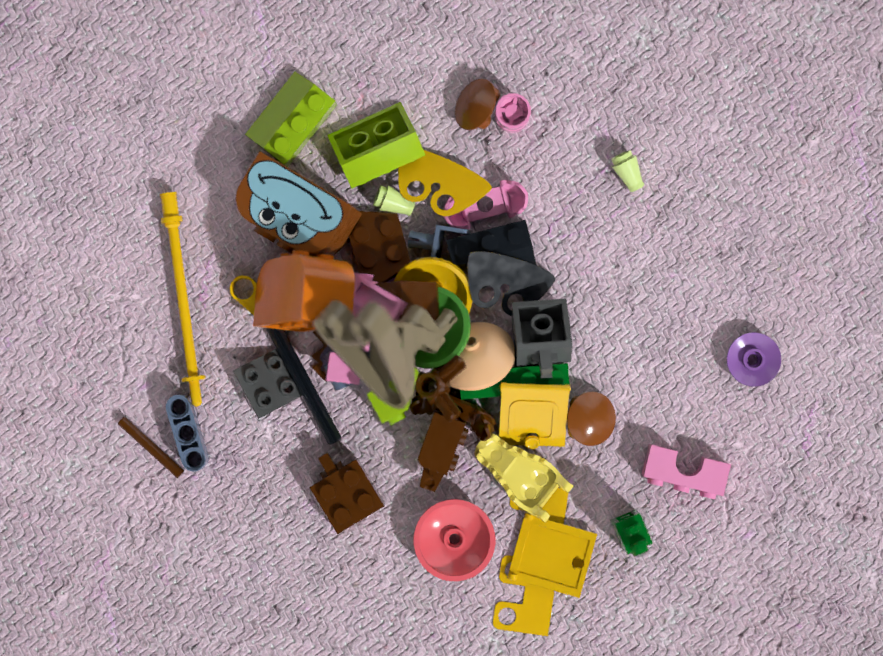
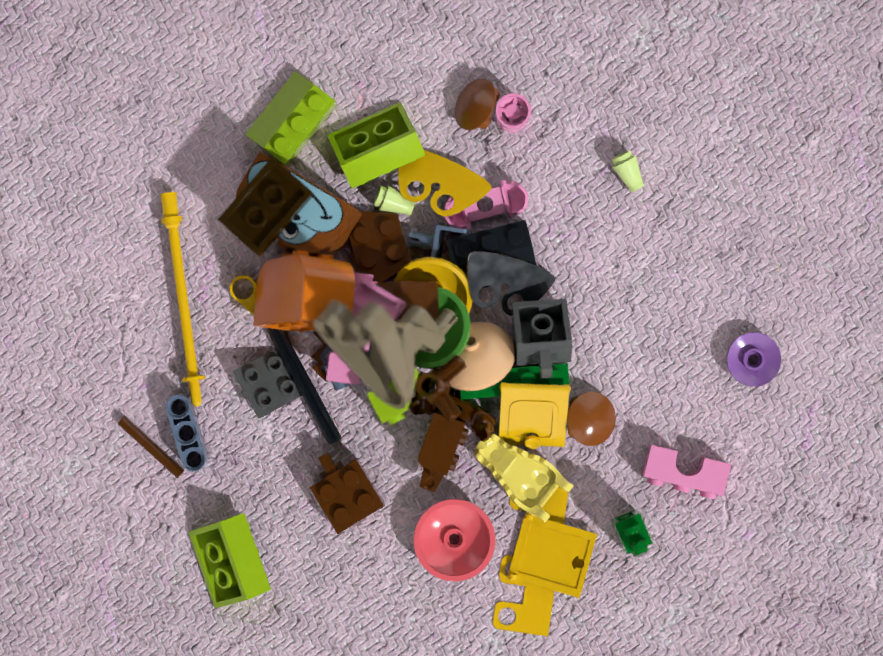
none -> lime slope [188,513,271,608]
none -> dark brown plate [217,157,315,257]

